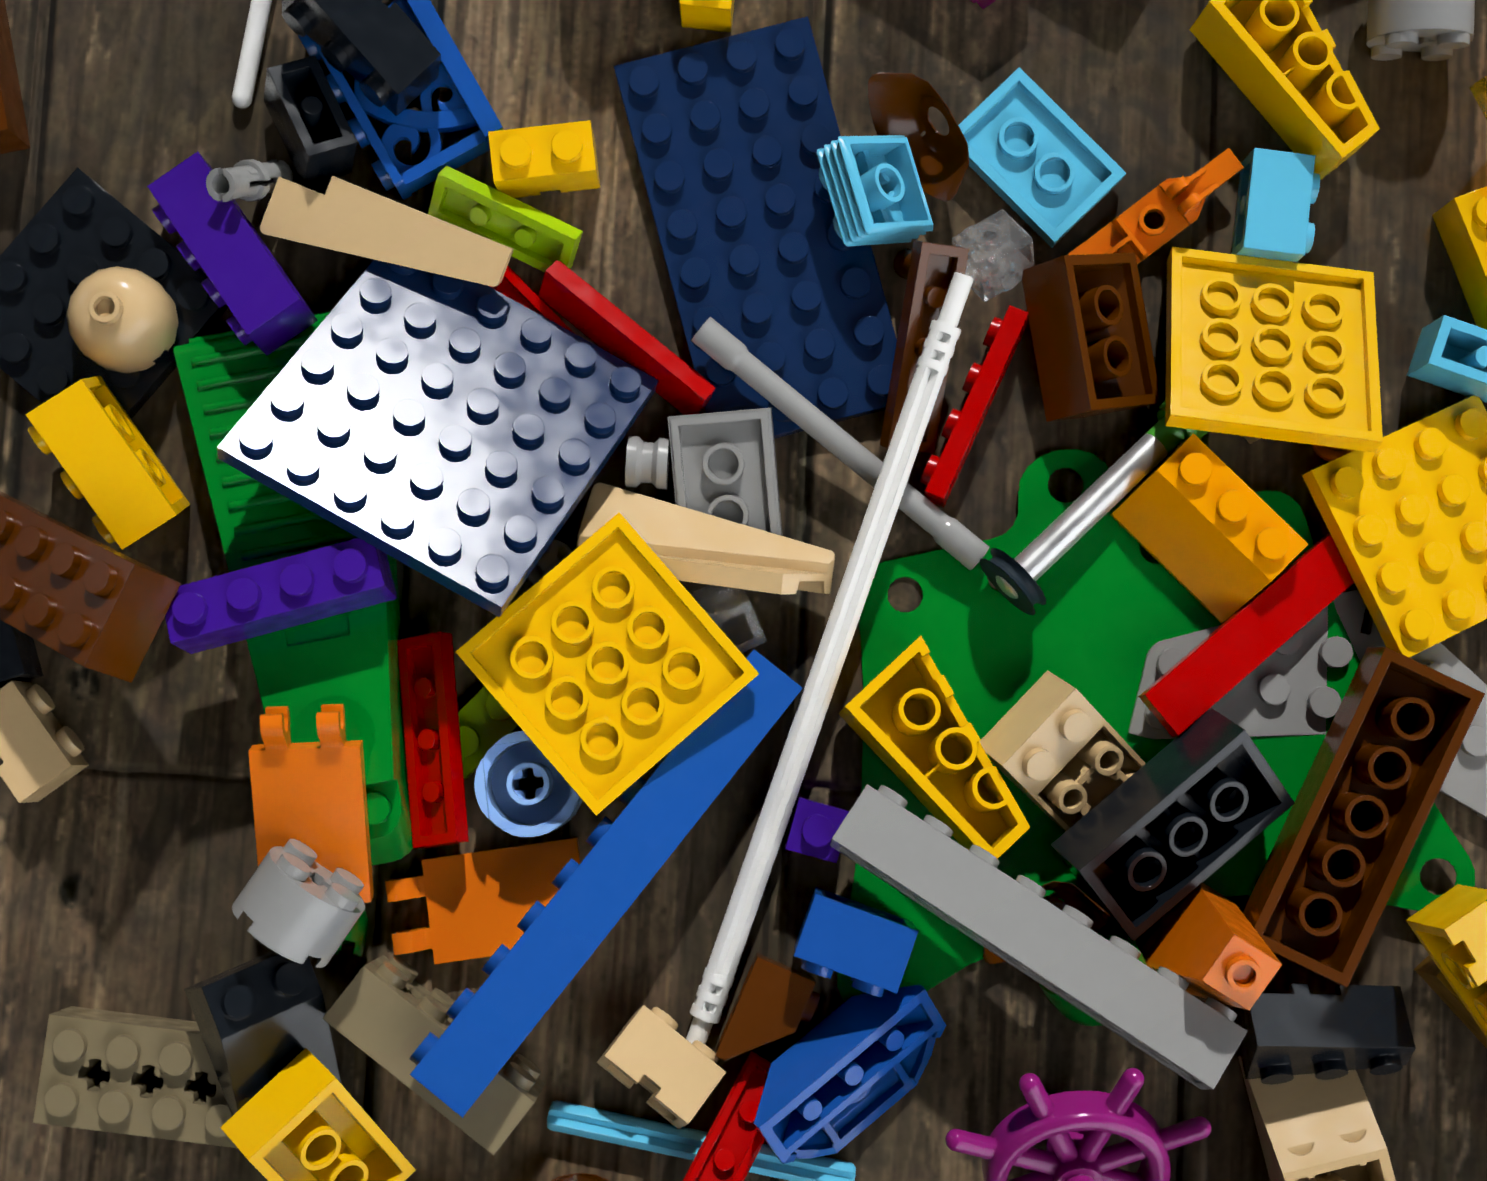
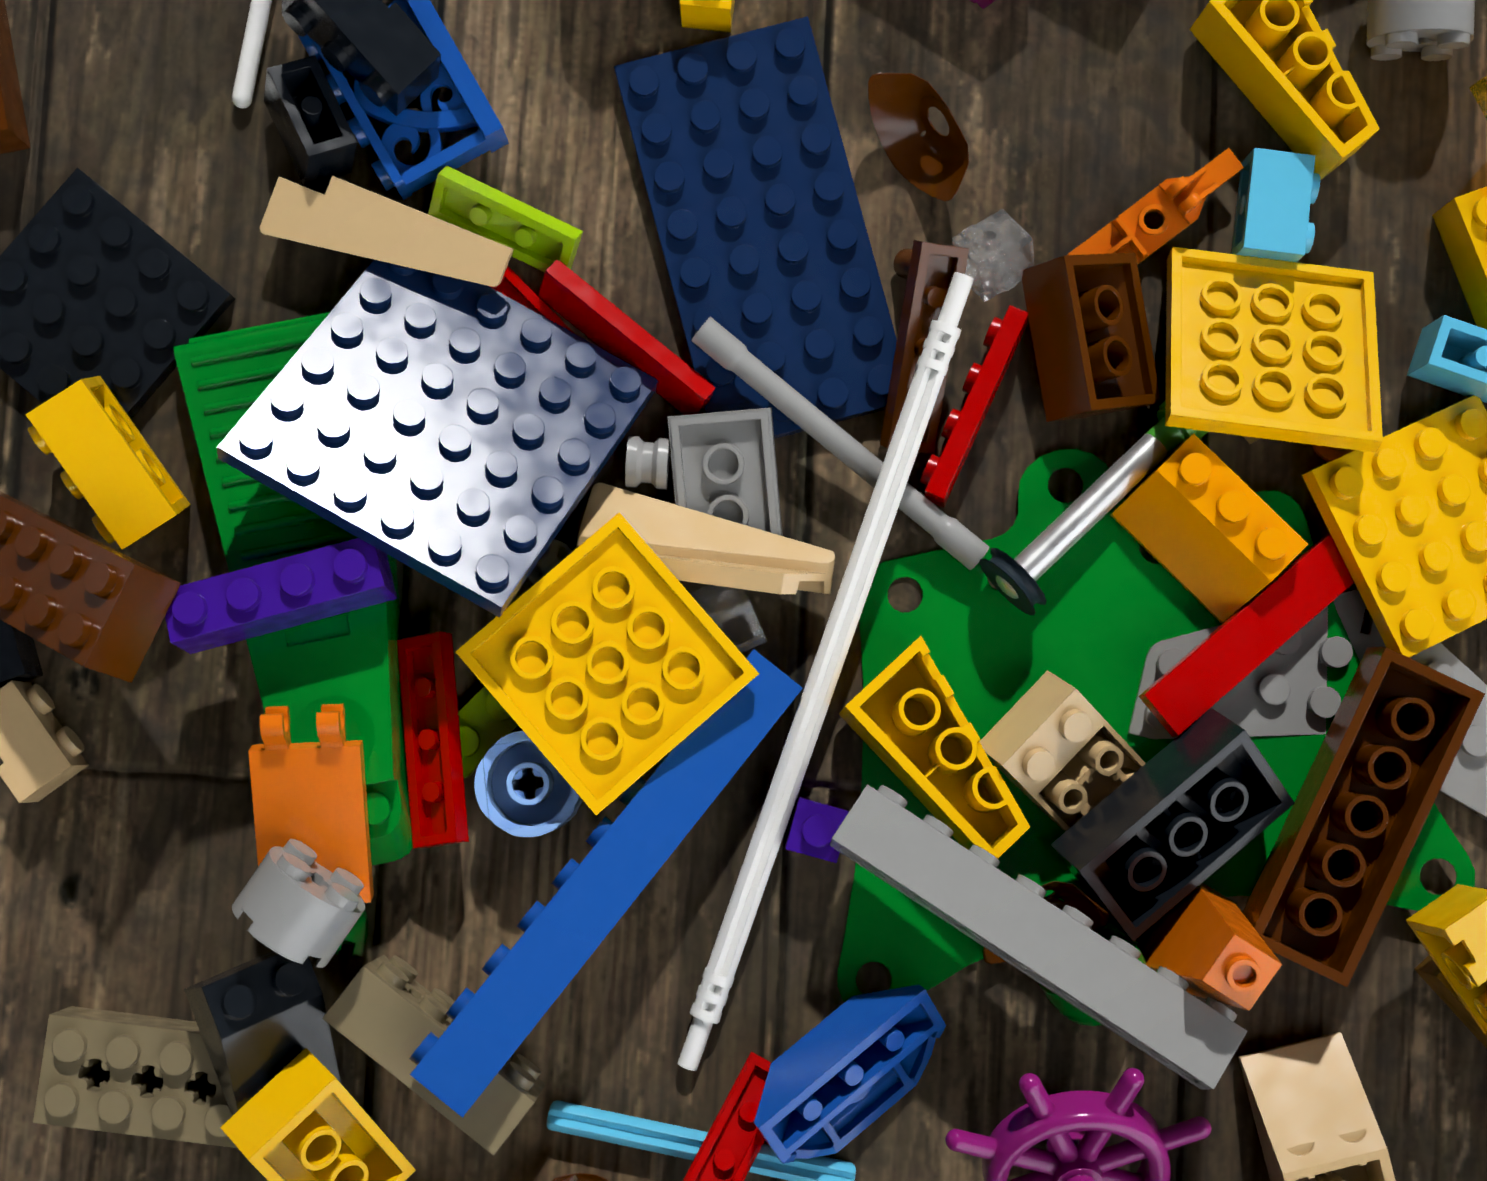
tan cylinder [66,266,179,374] -> none
dark purple brick [147,151,318,356] -> none
light grey pin [206,159,293,202] -> none
orange tile [385,837,581,965] -> none
yellow brick [488,120,600,198] -> none
tan brick [596,1005,726,1129] -> none
reddish brown slope [715,953,820,1060] -> none
blue brick [794,887,919,997] -> none
medium azure brick [817,135,933,247] -> none
medium azure plate [958,67,1126,248] -> none
black wedge [1234,984,1416,1085] -> none

